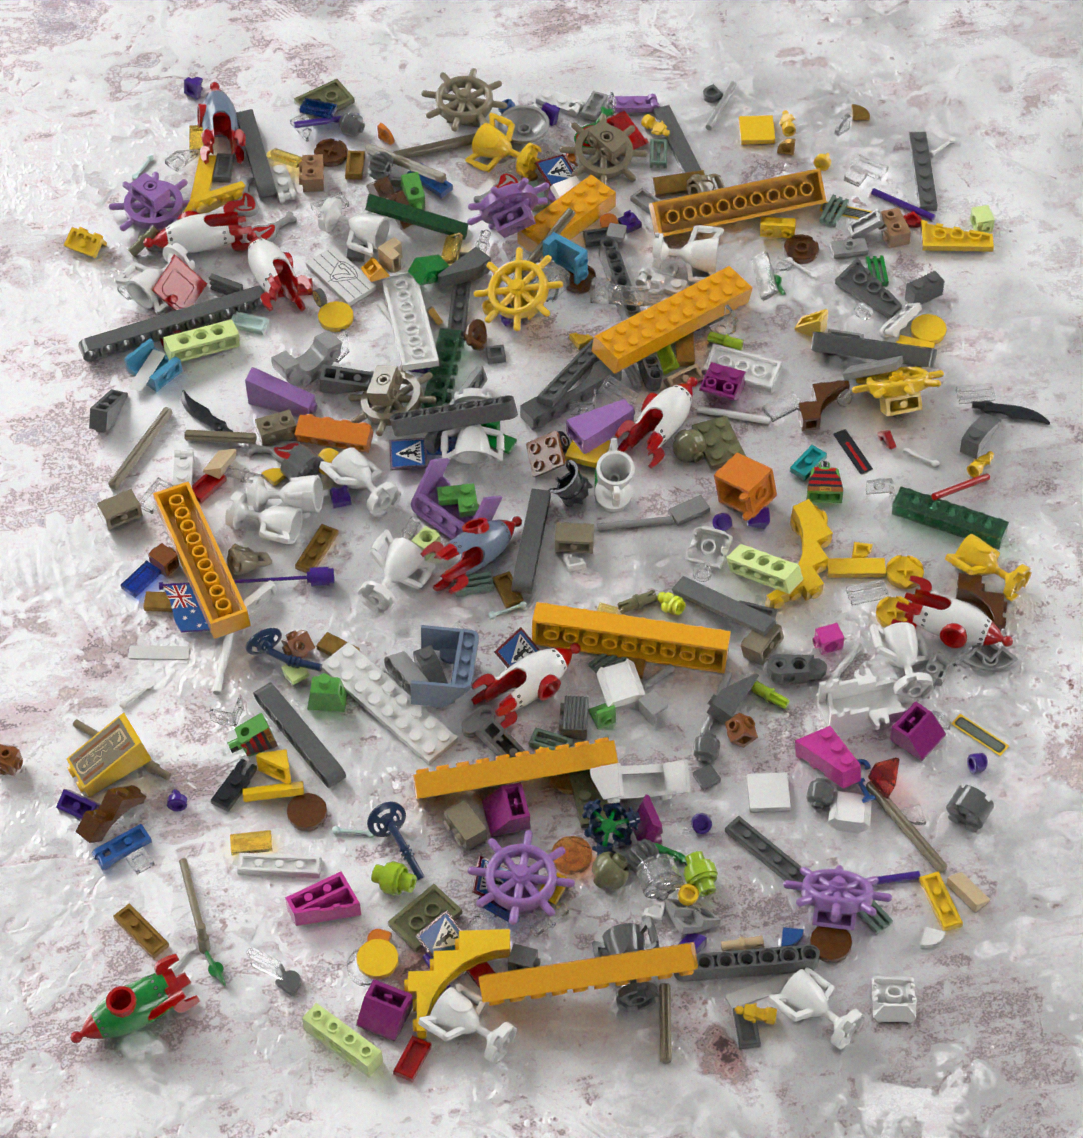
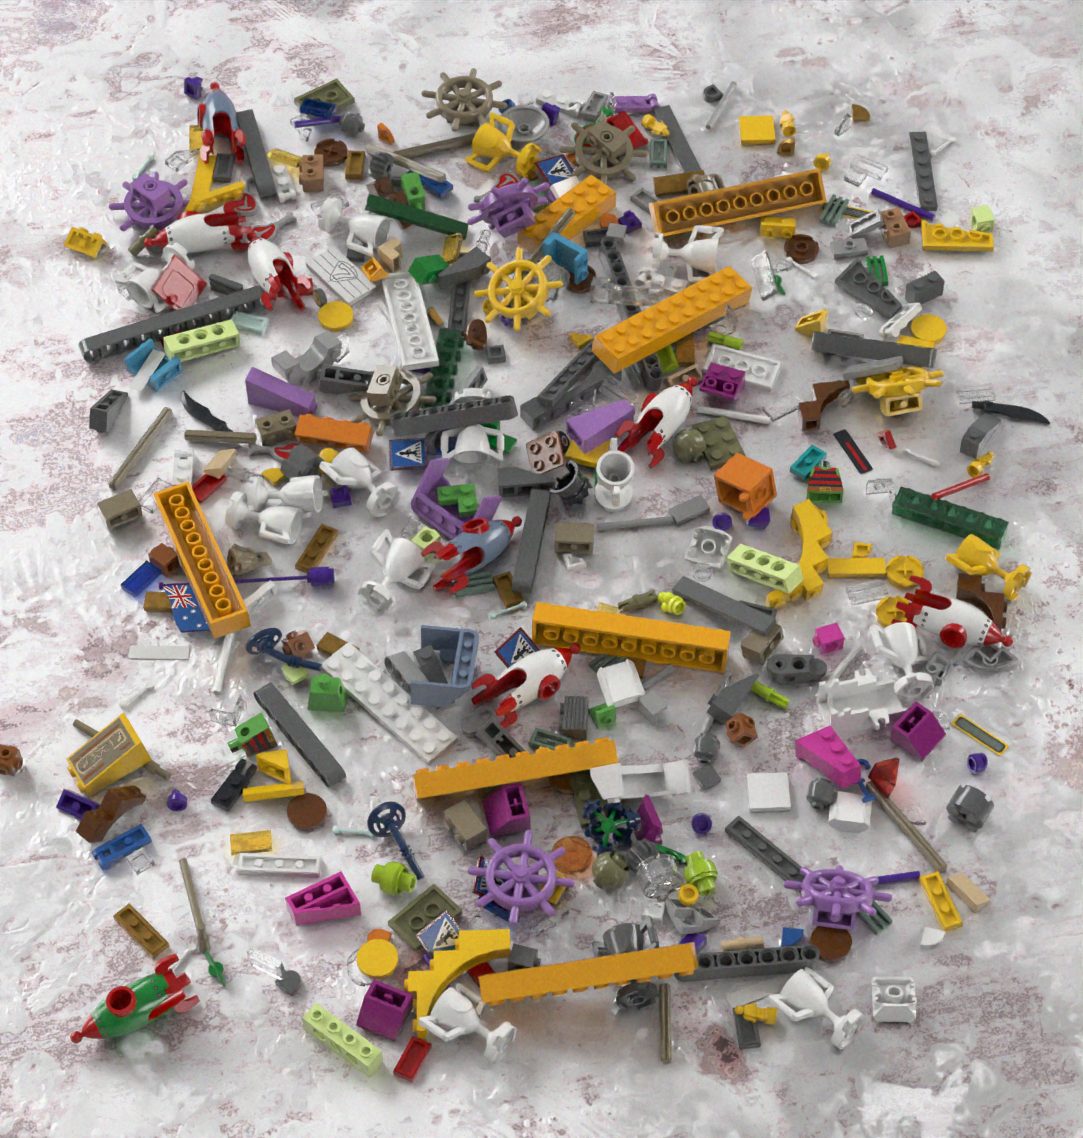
none -> dark grey slope [497,467,555,497]

